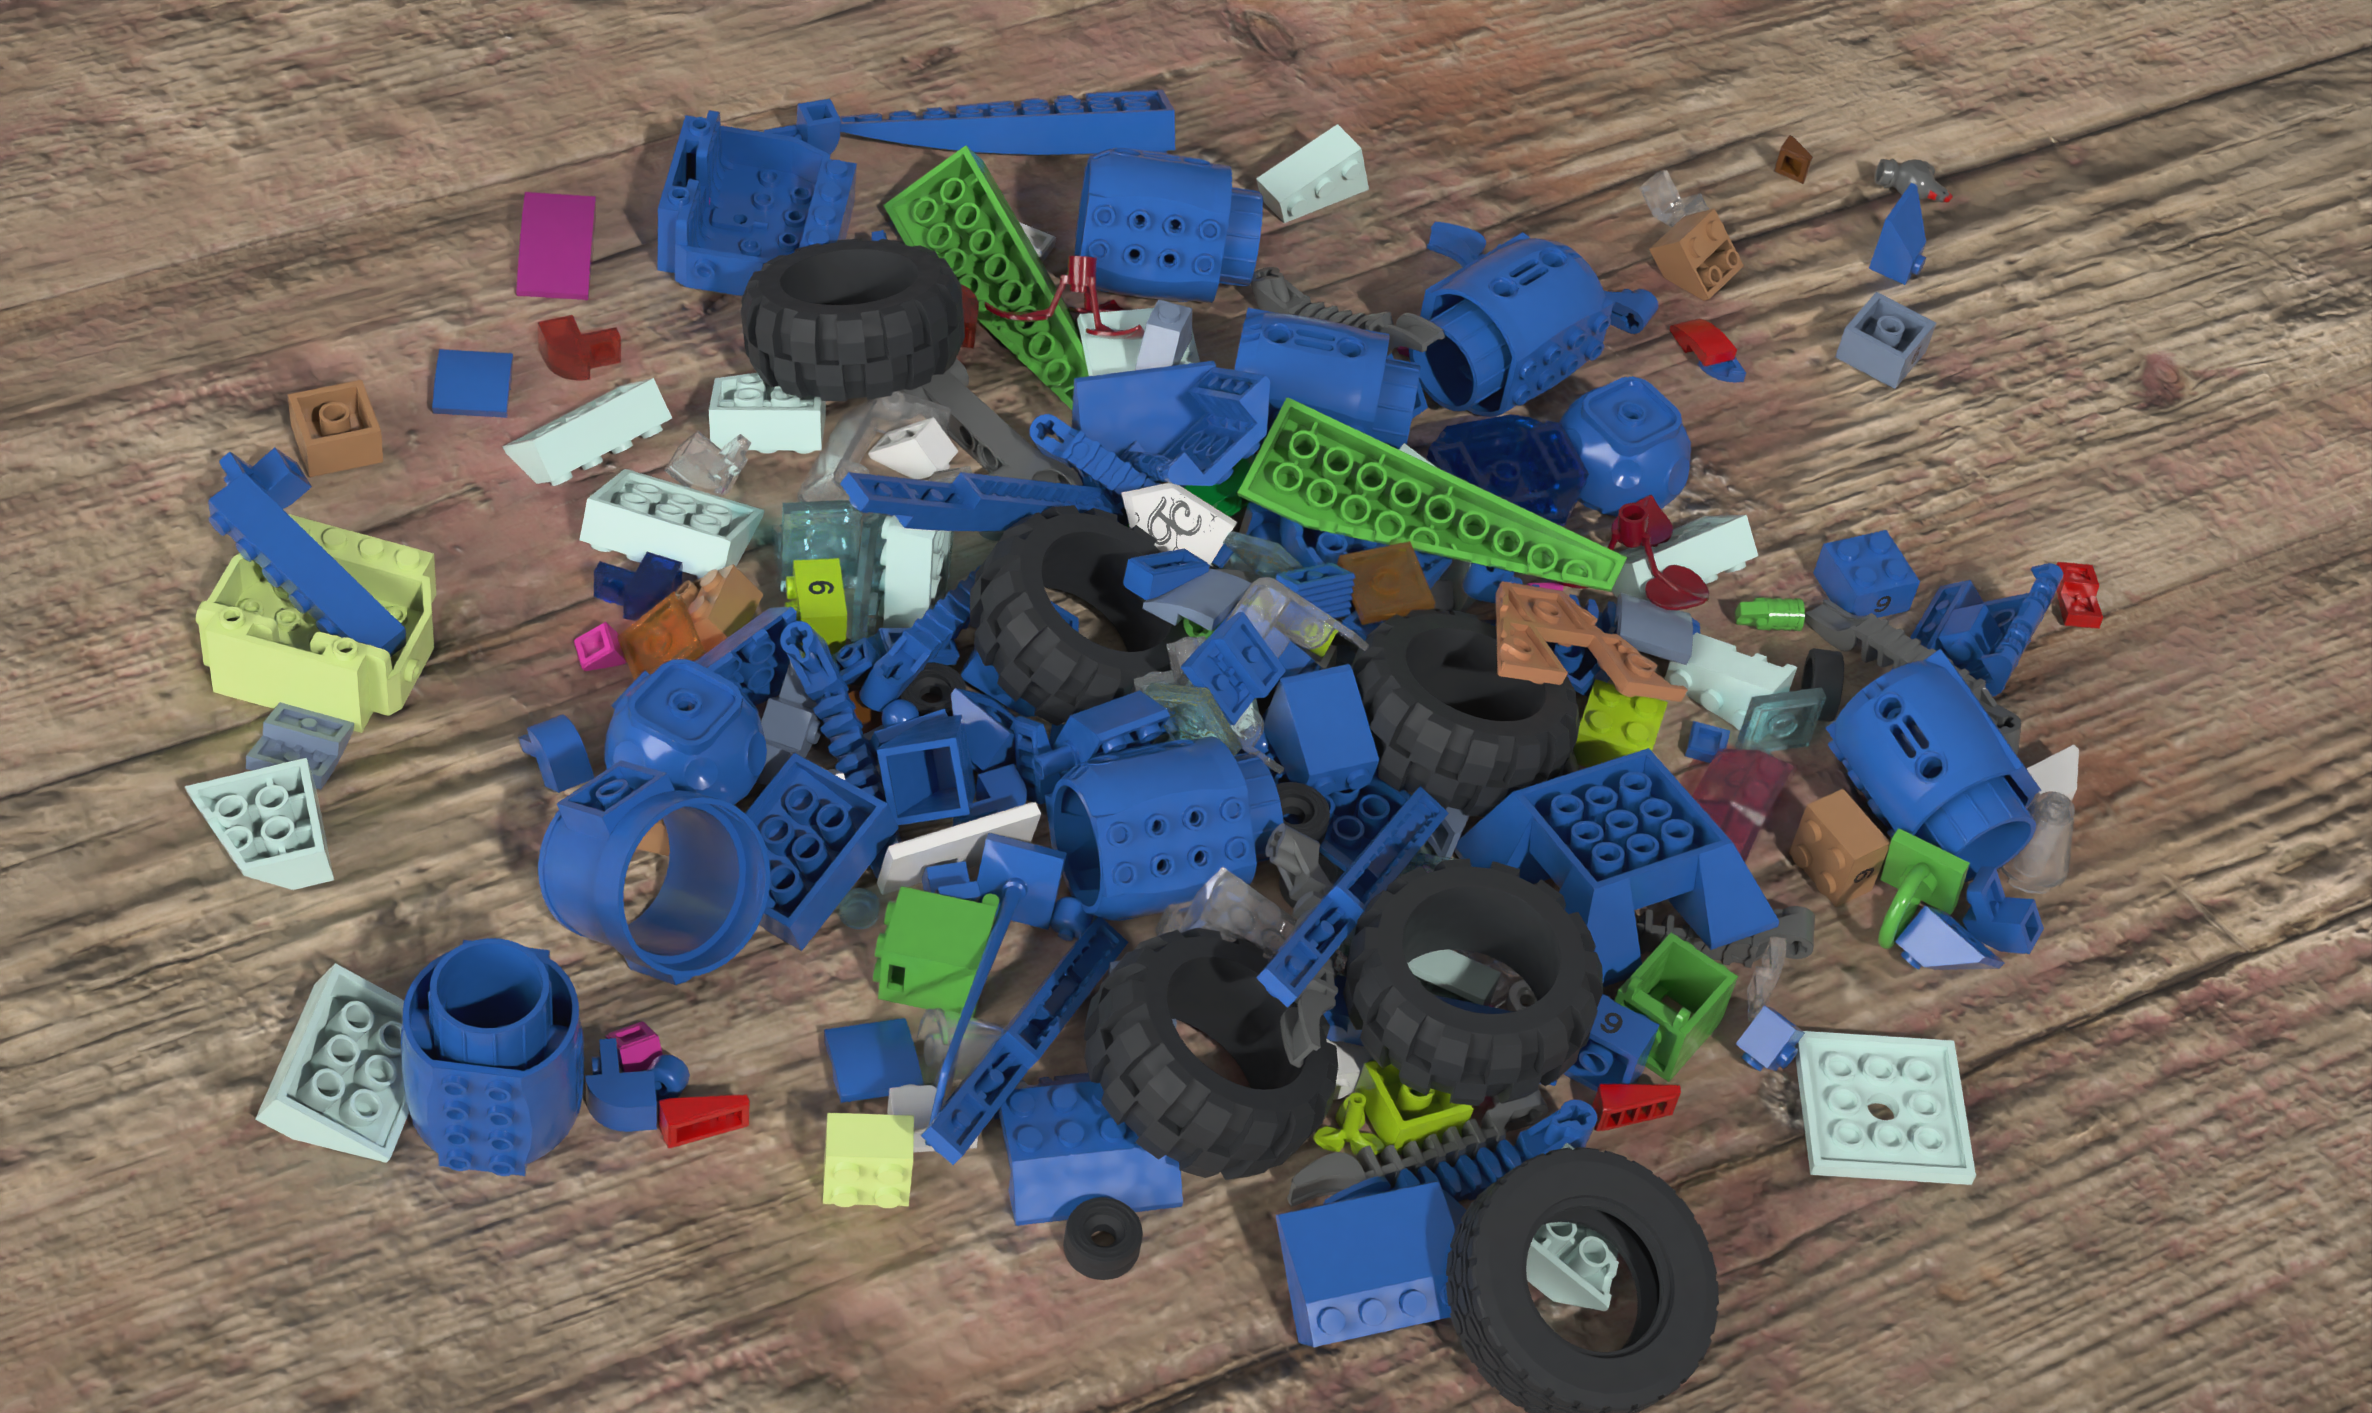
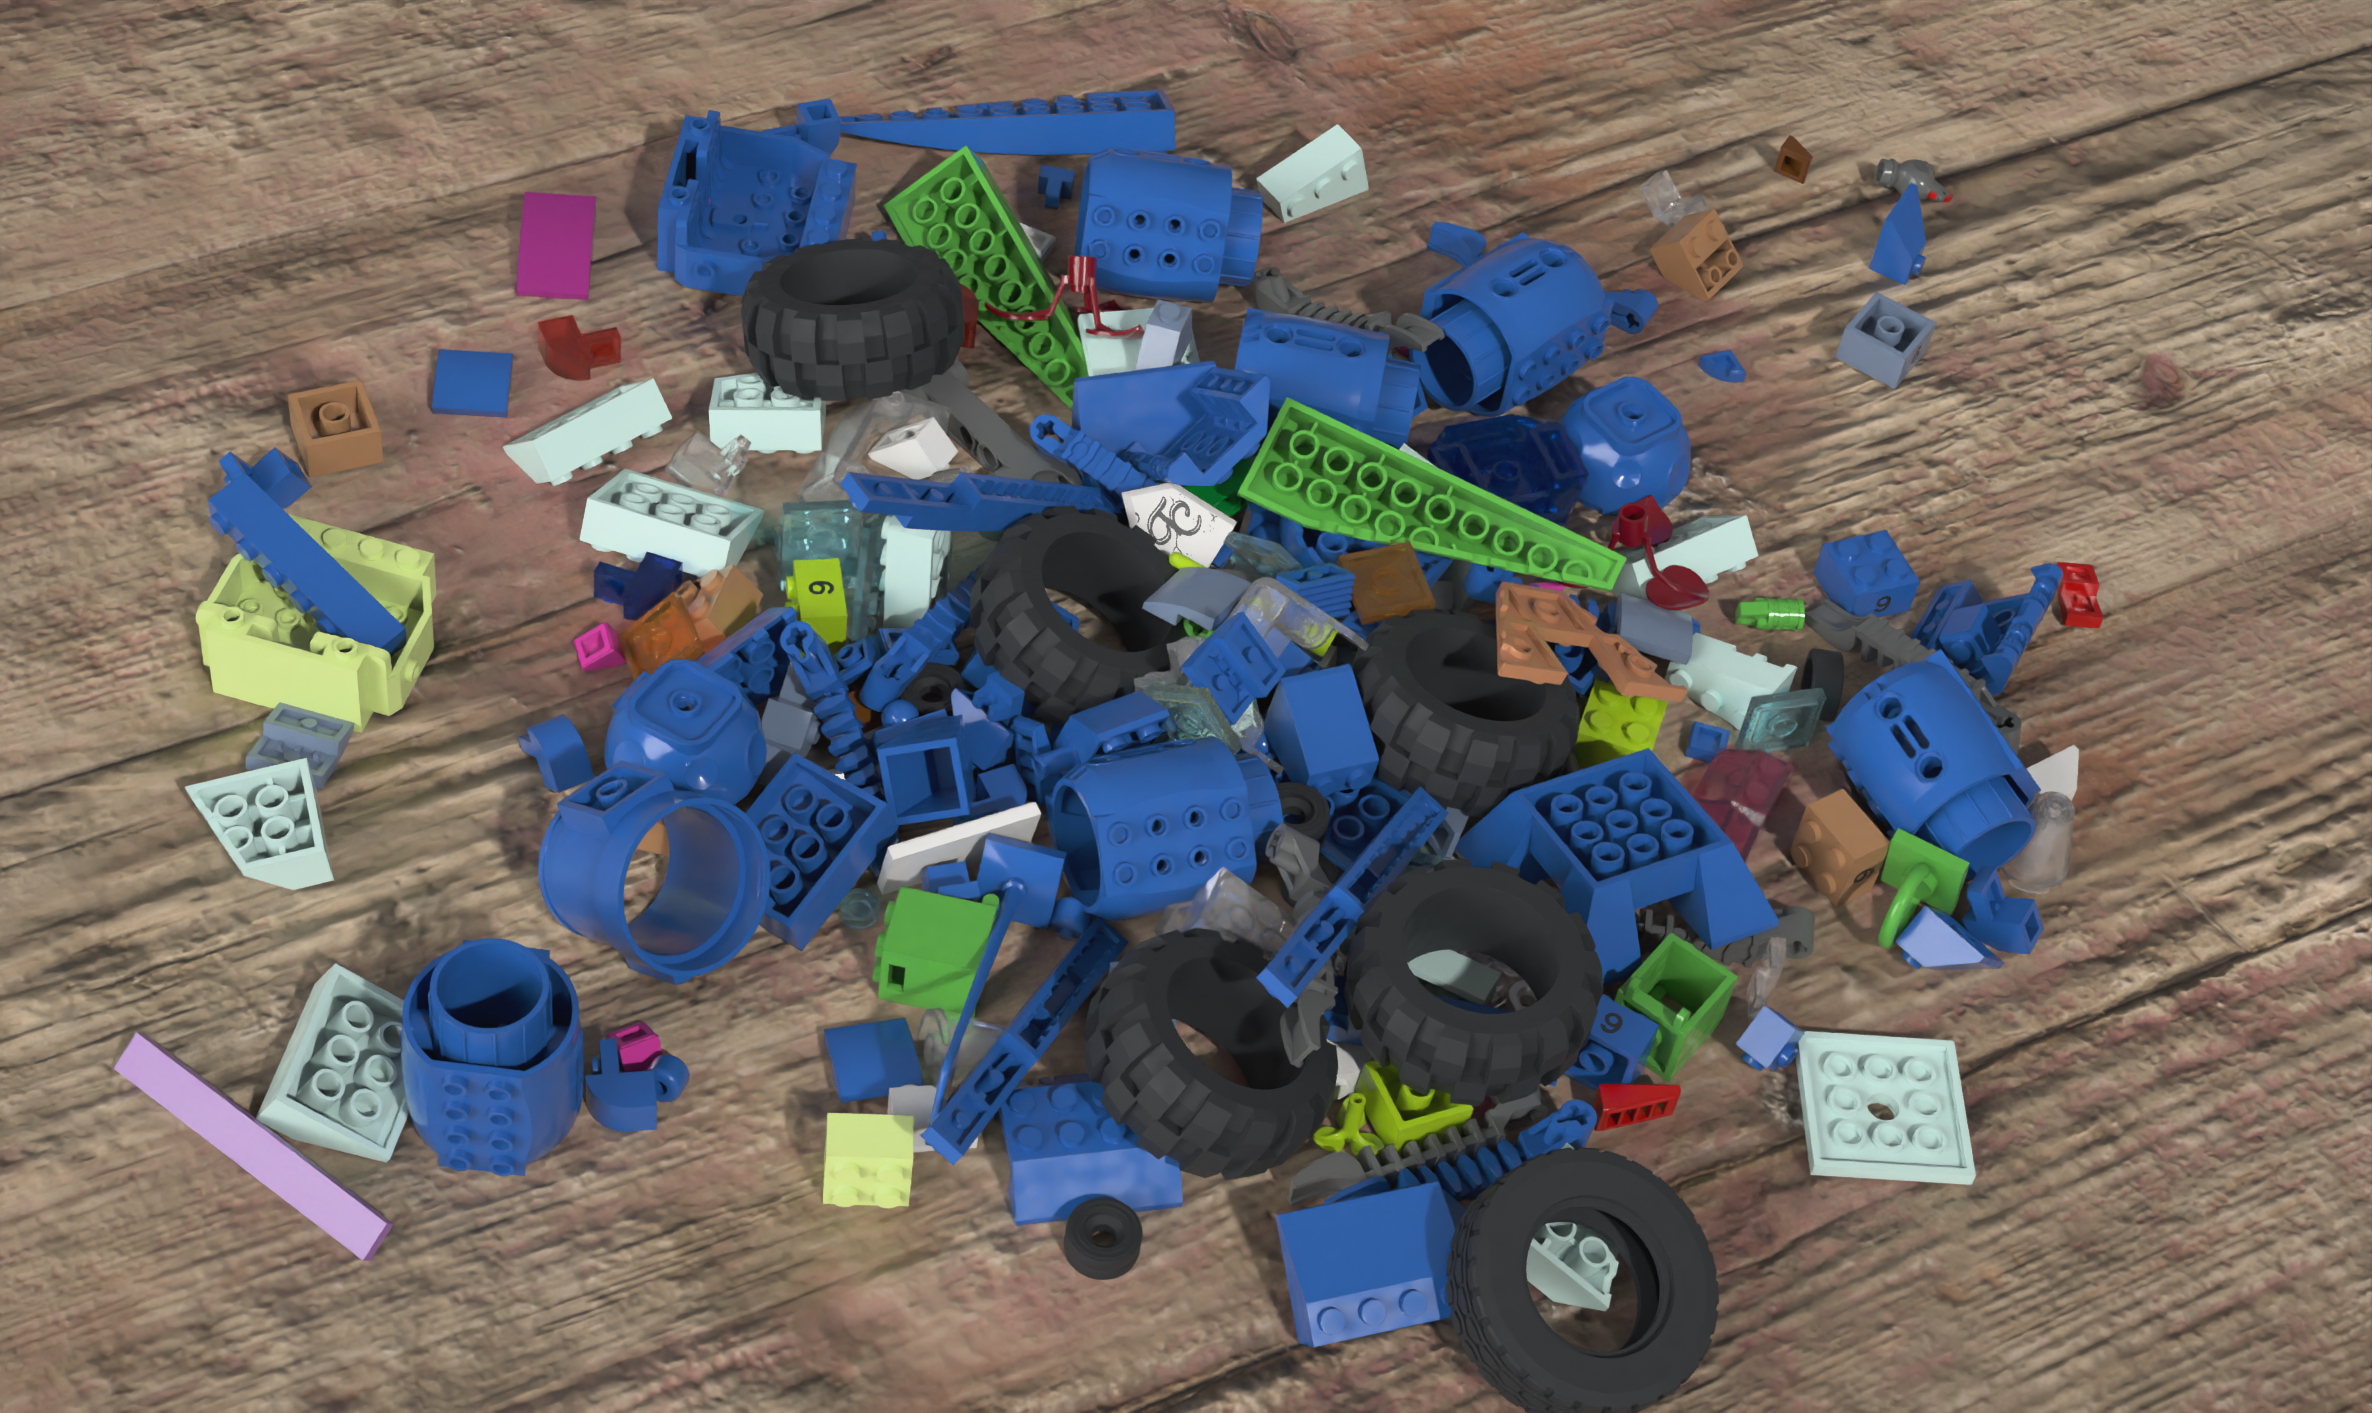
red slope [658,1094,750,1148] -> none
blue slope [1123,548,1210,600] -> none
red slope [1669,318,1737,367] -> none
none -> tile [114,1032,394,1261]
none -> blue tile [972,670,1025,727]
none -> blue tile [1038,164,1075,209]

